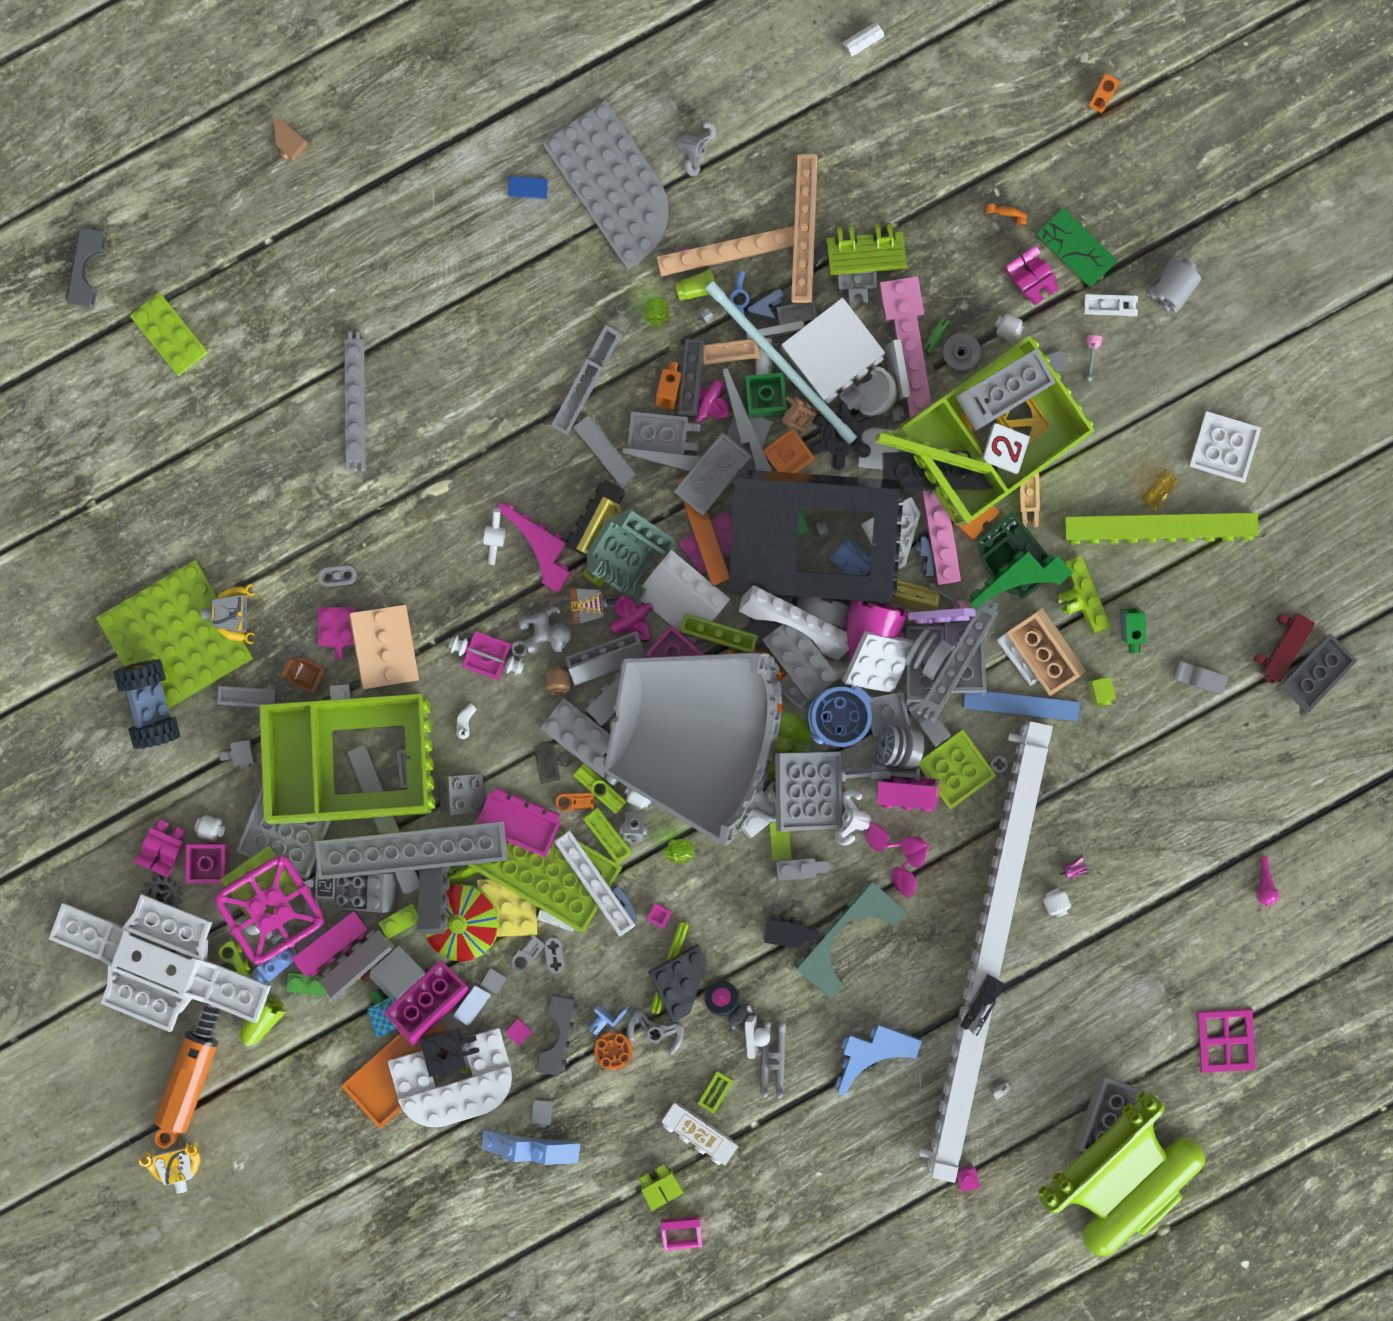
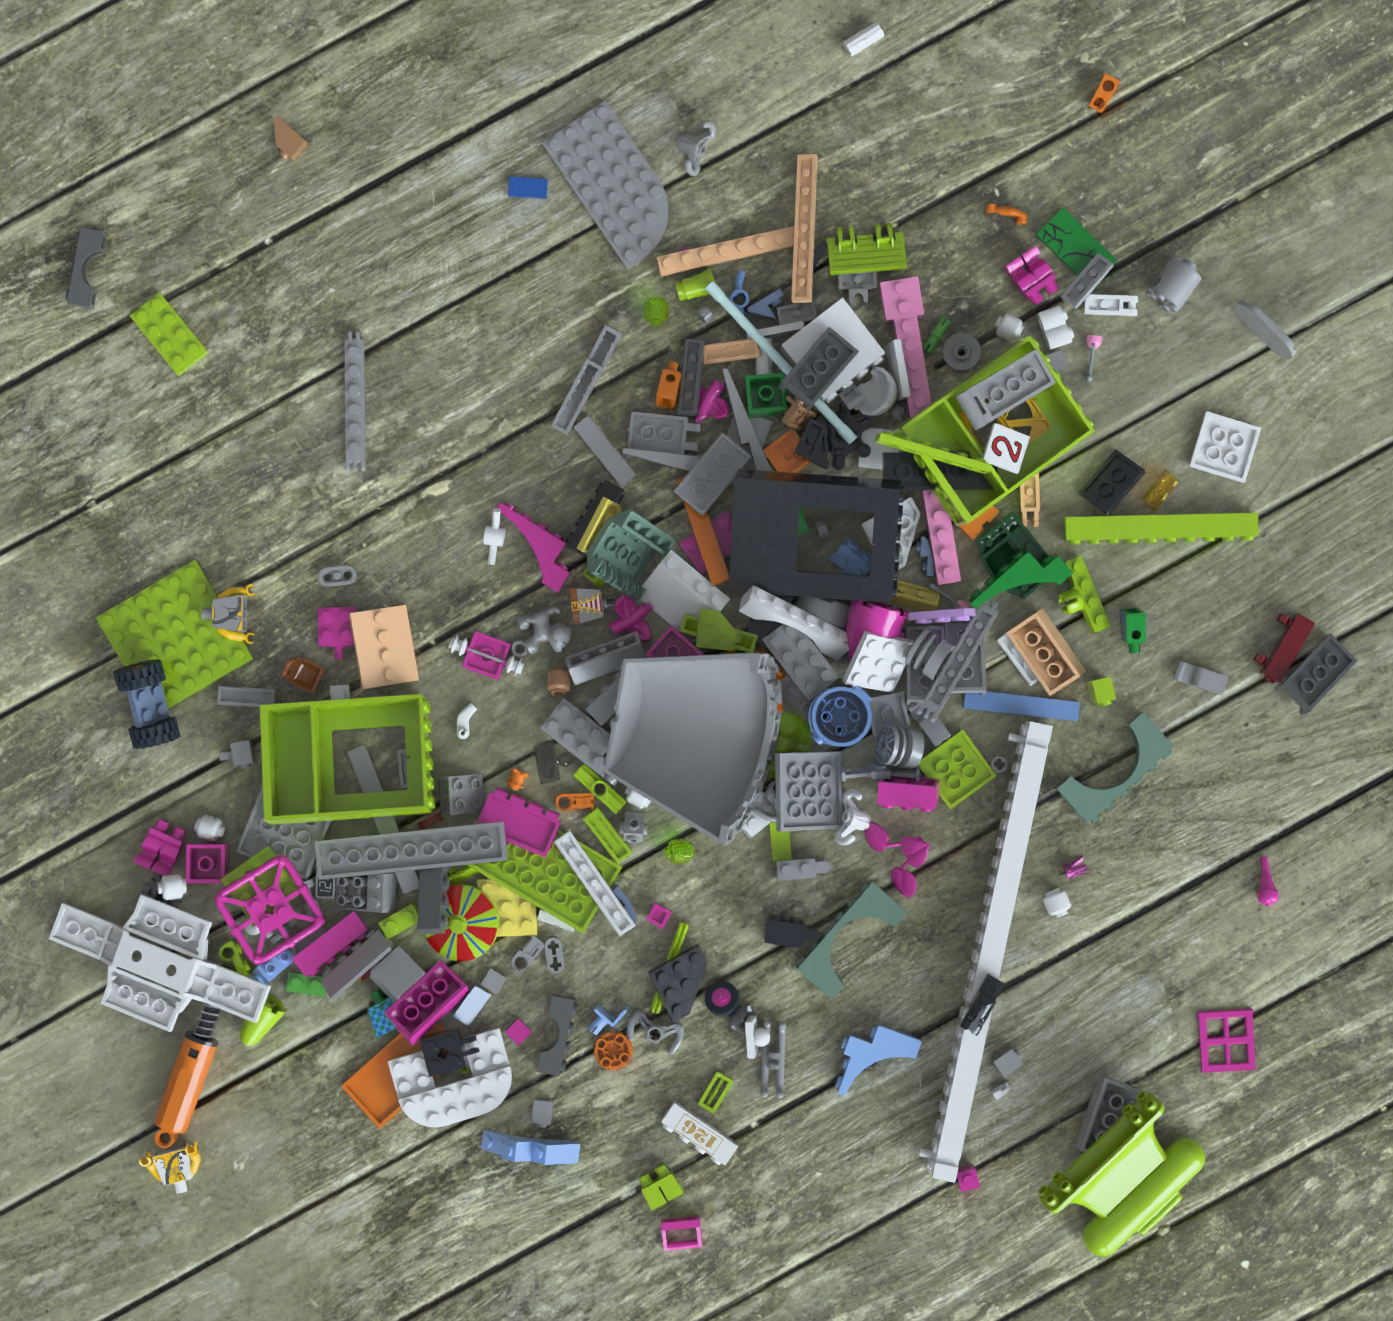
none -> white head [157,874,187,900]
none -> clear red piece [417,812,444,830]
none -> orange brick [506,767,529,791]
none -> lime plate [696,609,736,651]
none -> dark grey plate [778,327,859,412]
none -> black wing [793,418,829,469]
none -> light grey brick [991,1047,1023,1078]
none -> white brick [1036,306,1074,351]
none -> sand green arch [1055,712,1174,823]
none -> light grey plate [1061,253,1113,309]
none -> black plate [1078,449,1146,516]
none -> light grey tile [1234,300,1296,359]

